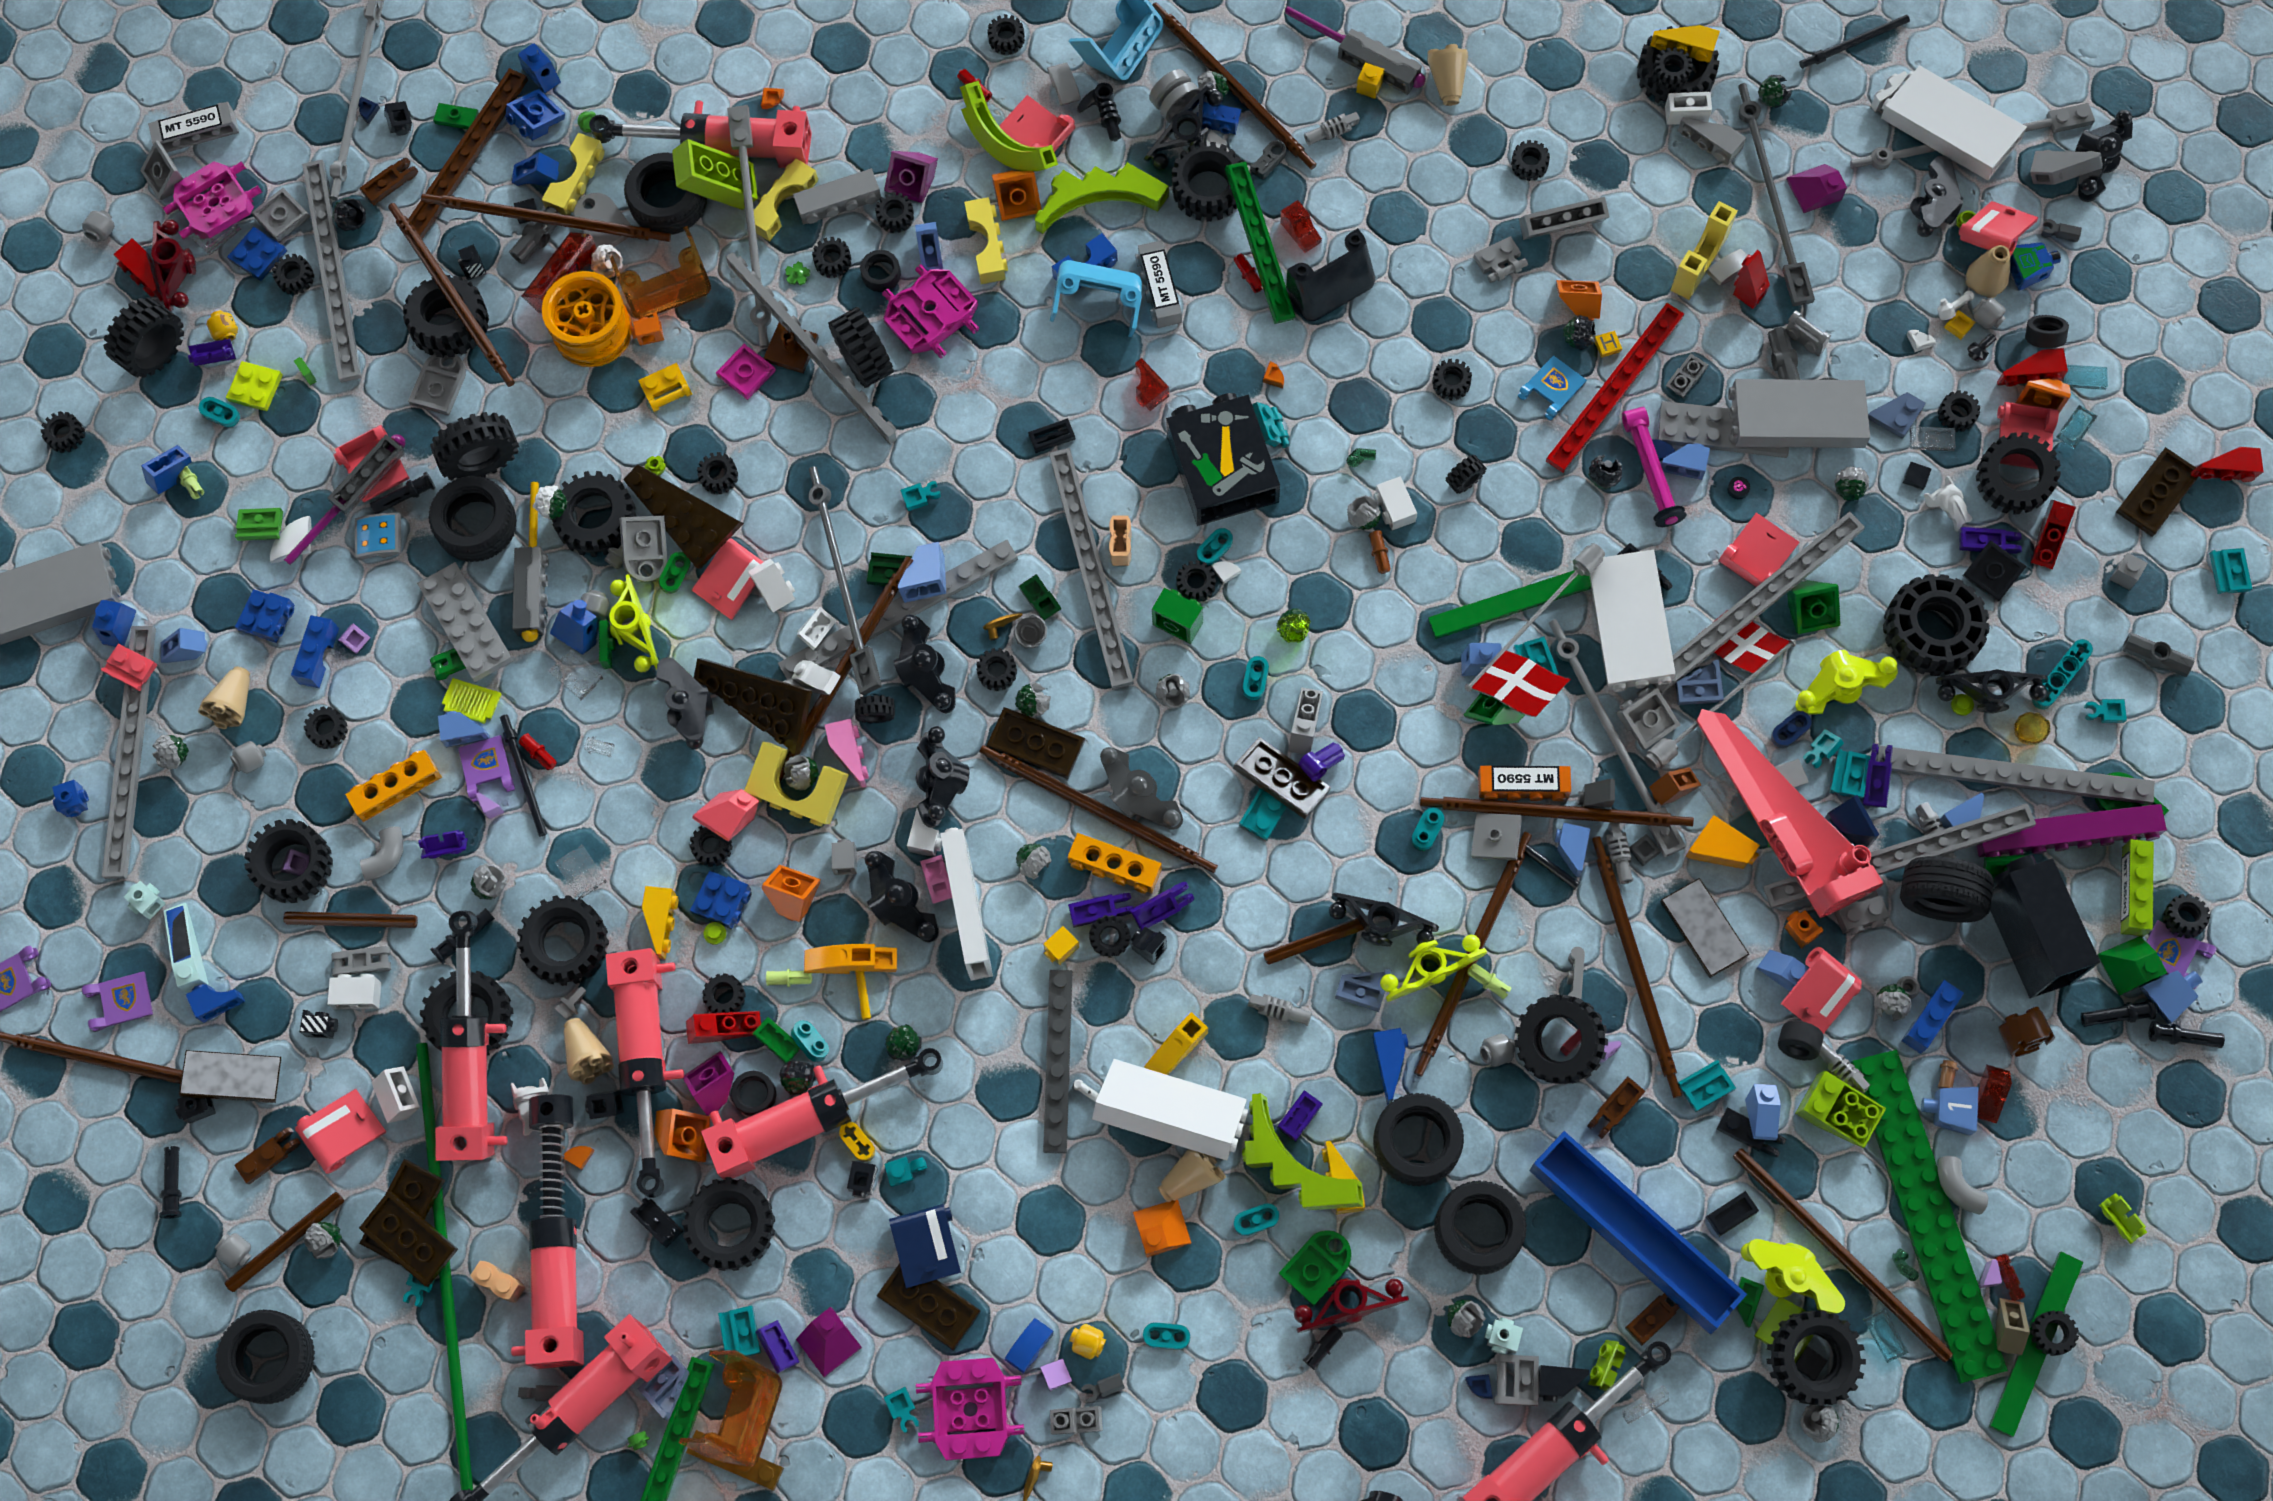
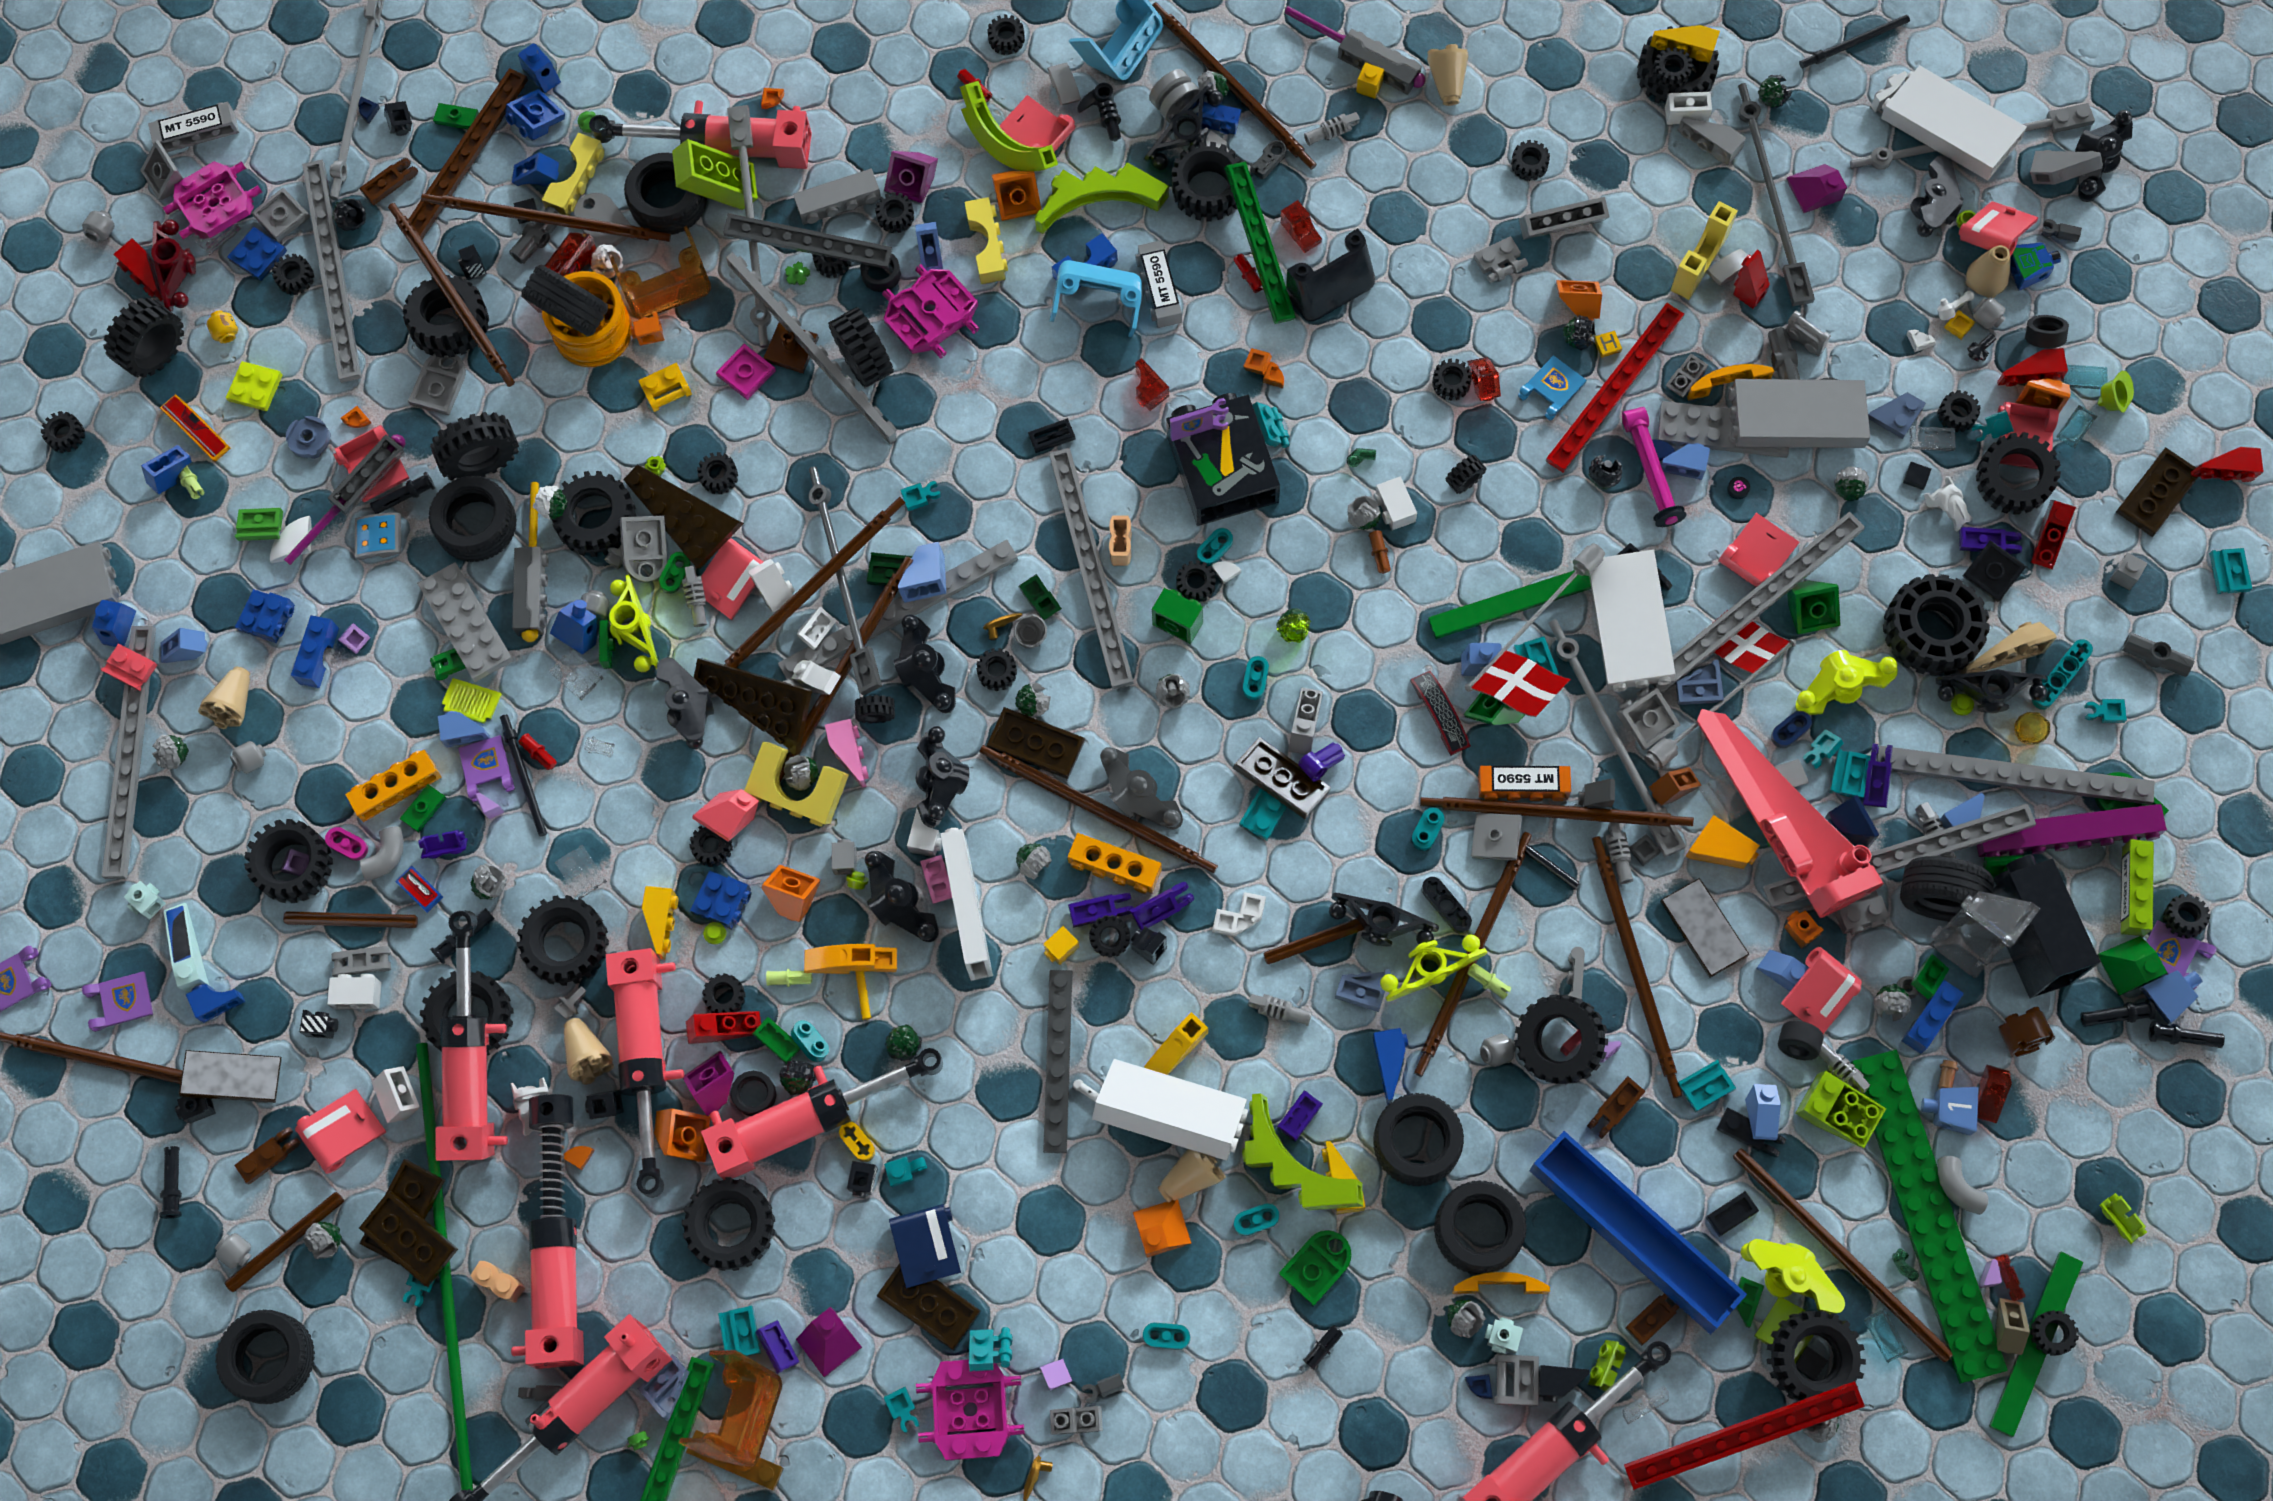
blue brick [52,779,89,817] -> none
dark purple hinge [188,339,236,366] -> none
teal plate [198,397,240,427] -> none
bright green tile [294,357,317,385] -> none
black tyre [304,706,348,749] -> none
black hinge [630,1198,683,1248] -> none
light yellow arch [754,158,818,242] -> none
blue slope [1005,1318,1054,1373] -> none
yellow head [1069,1324,1106,1360] -> none
dark red piece [1294,1278,1409,1333] -> none
medium blue slope [1554,823,1591,877] -> none
none -> slope [160,394,231,462]
none -> sand blue plate [286,416,331,459]
none -> dark pink plate [325,827,368,861]
none -> orange tile [340,406,371,428]
none -> slope [395,866,443,913]
none -> green plate [400,784,447,833]
none -> black tyre [521,265,608,337]
none -> light grey hinge [682,566,707,627]
none -> dark grey plate [723,213,893,269]
none -> reddish brown axle [724,497,905,668]
none -> lime plate [846,871,869,890]
none -> teal plate [969,1327,1013,1371]
none -> medium lavender flag [1170,398,1229,441]
none -> white tile [1212,892,1266,937]
none -> orange plate [1243,348,1272,375]
none -> slope [1410,671,1471,756]
none -> black beam [1422,877,1472,934]
none -> light orange slope [1452,1272,1550,1294]
none -> clear red arch [1467,357,1501,401]
none -> red plate [1624,1381,1865,1490]
none -> light orange slope [1687,364,1774,401]
none -> green plate [1911,954,1949,999]
none -> clear windscreen [1929,891,2040,978]
none -> tan wedge [1961,622,2057,674]
none -> teal plate [1971,410,2014,442]
none -> lime piece [2097,371,2134,413]

